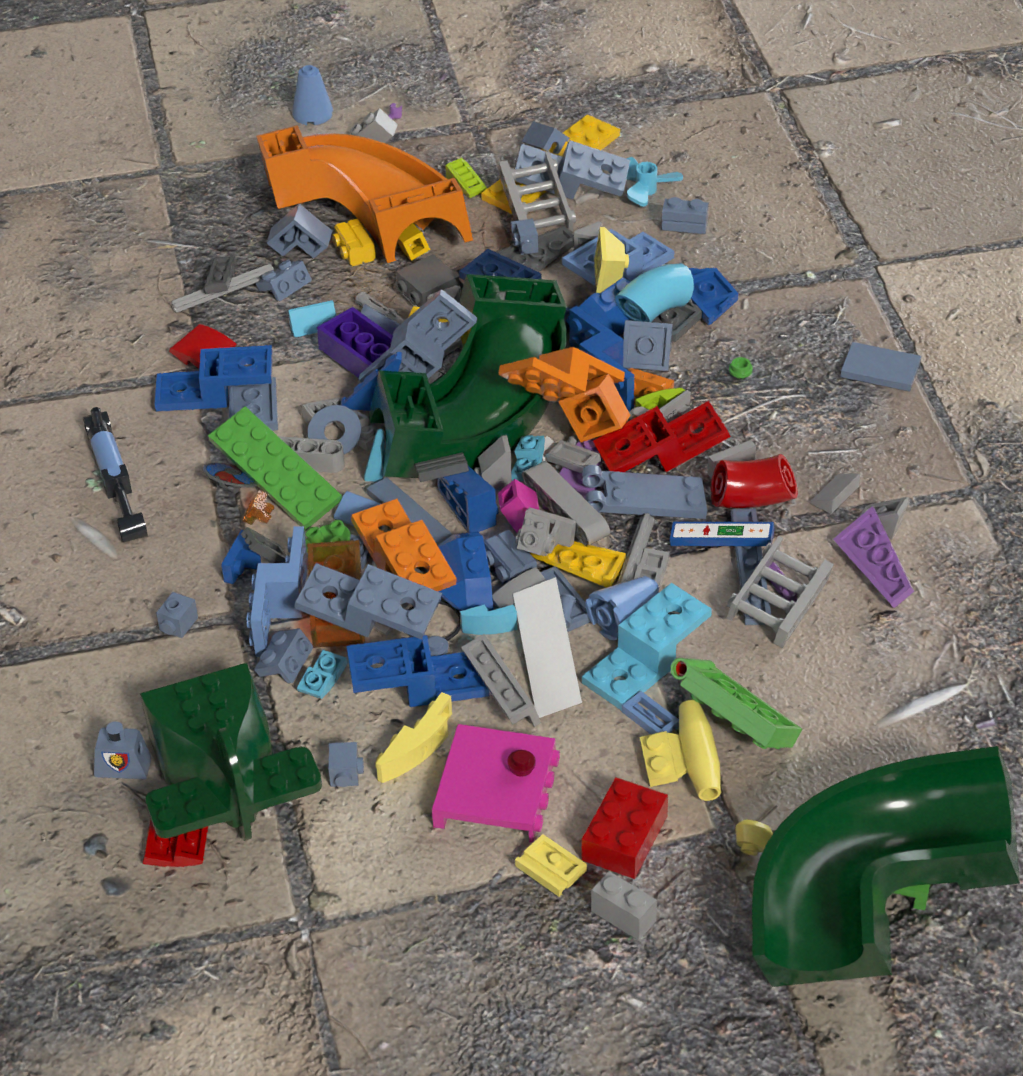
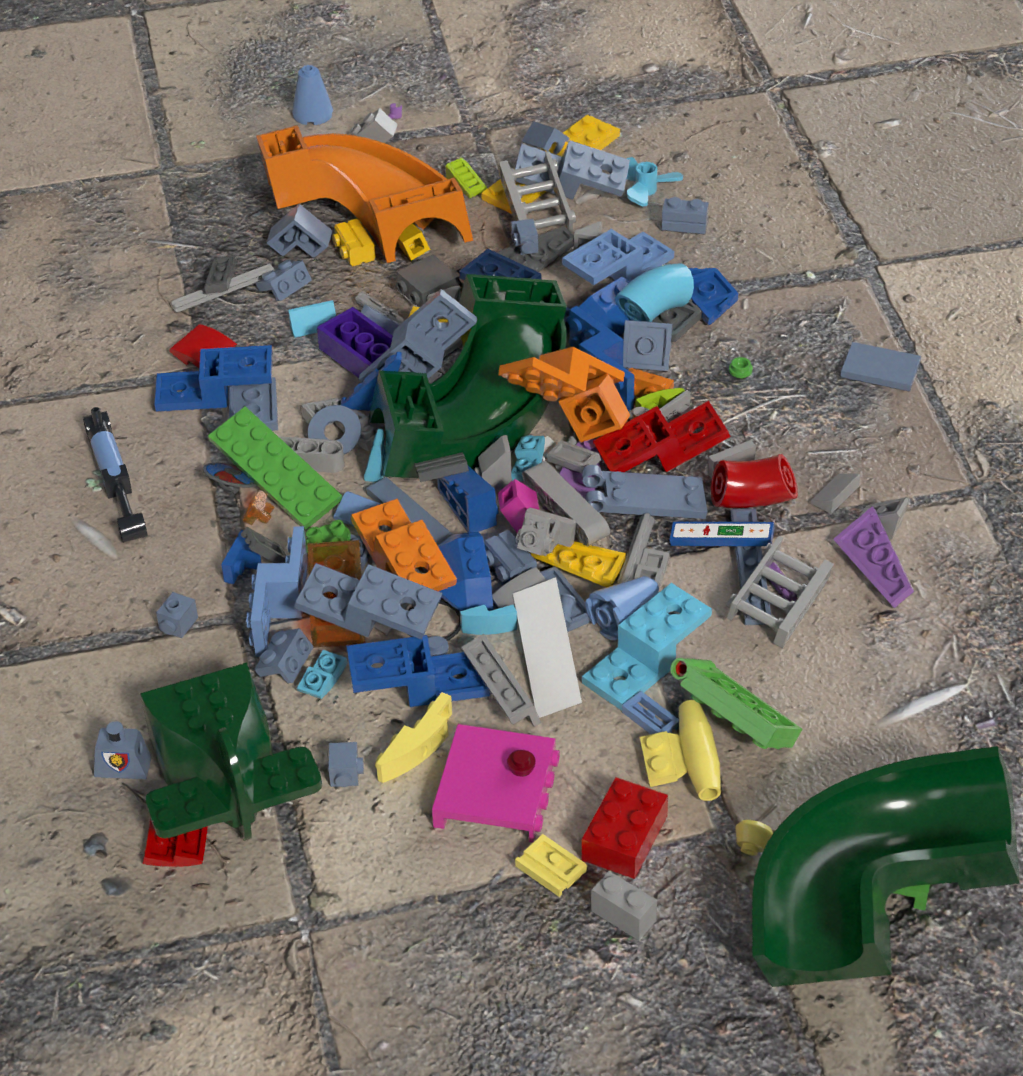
light yellow slope [594,227,629,293] -> none

